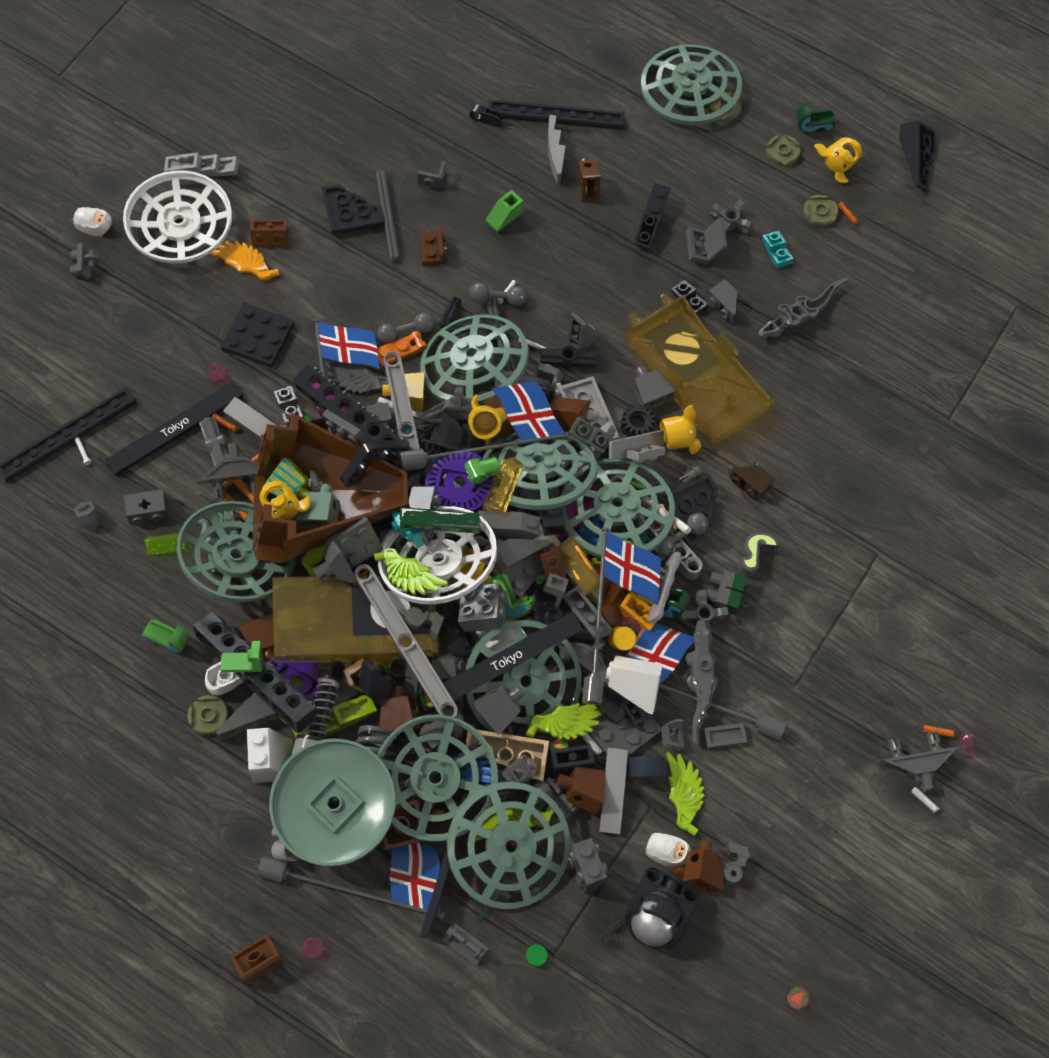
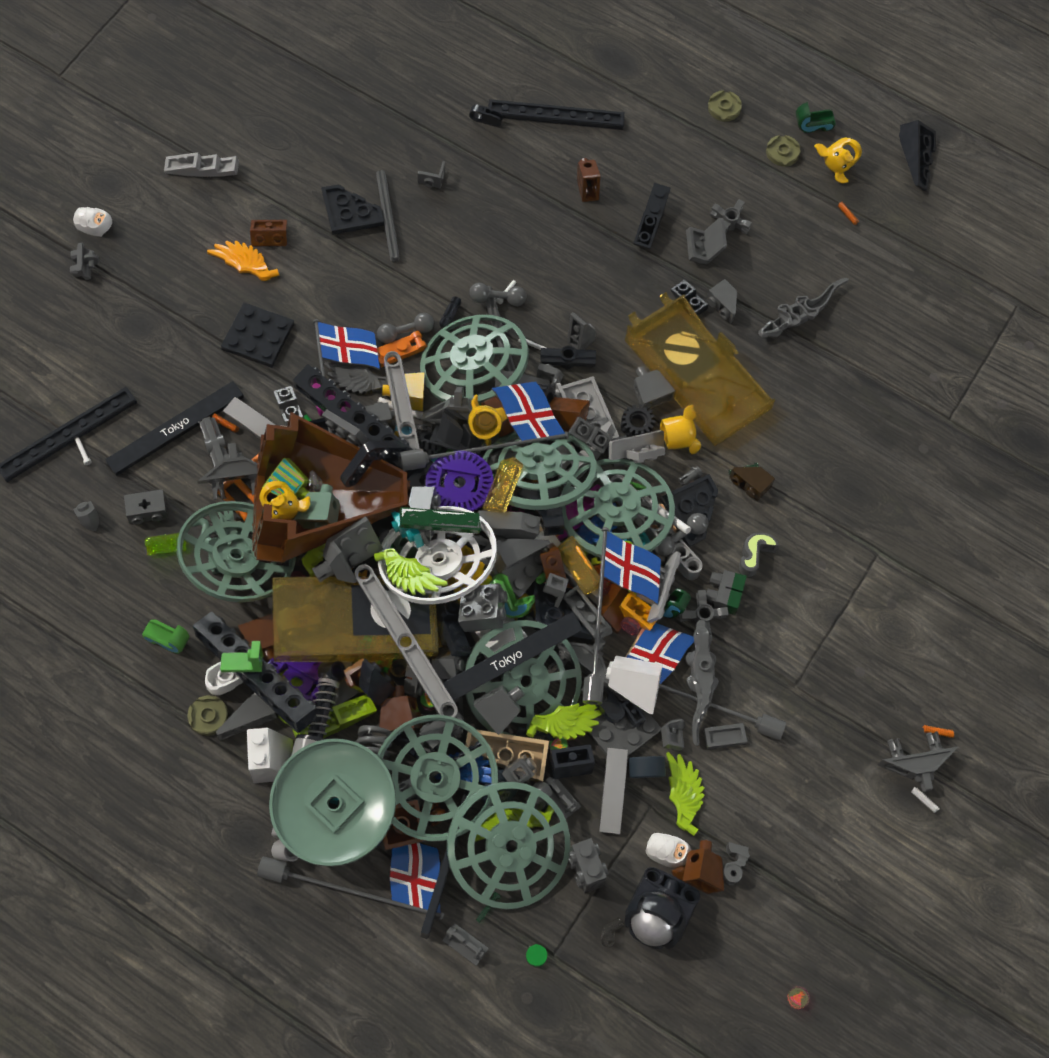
white dish [123,171,232,263] -> none
clear pink tile [207,364,227,383] -> none
reddish brown slope [230,934,284,986] -> none
clear pink tile [302,937,324,960] -> none
dark grey leg [404,607,444,641] -> none
reddish brown bracket [420,225,447,265] -> none
bright green piece [464,457,500,484] -> none
bright green slope [485,190,524,233] -> none
light grey slope [547,115,566,184] -> none
reddish brown torso [557,767,606,814] -> none
white piece [581,732,603,755] -> none
yellow piece [607,626,636,650] -> none
sand green dish [641,44,742,125] -> none
teal slope [762,231,794,268] -> none
olive tile [803,195,838,227] -> none
clear pink tile [961,732,974,753] -> none

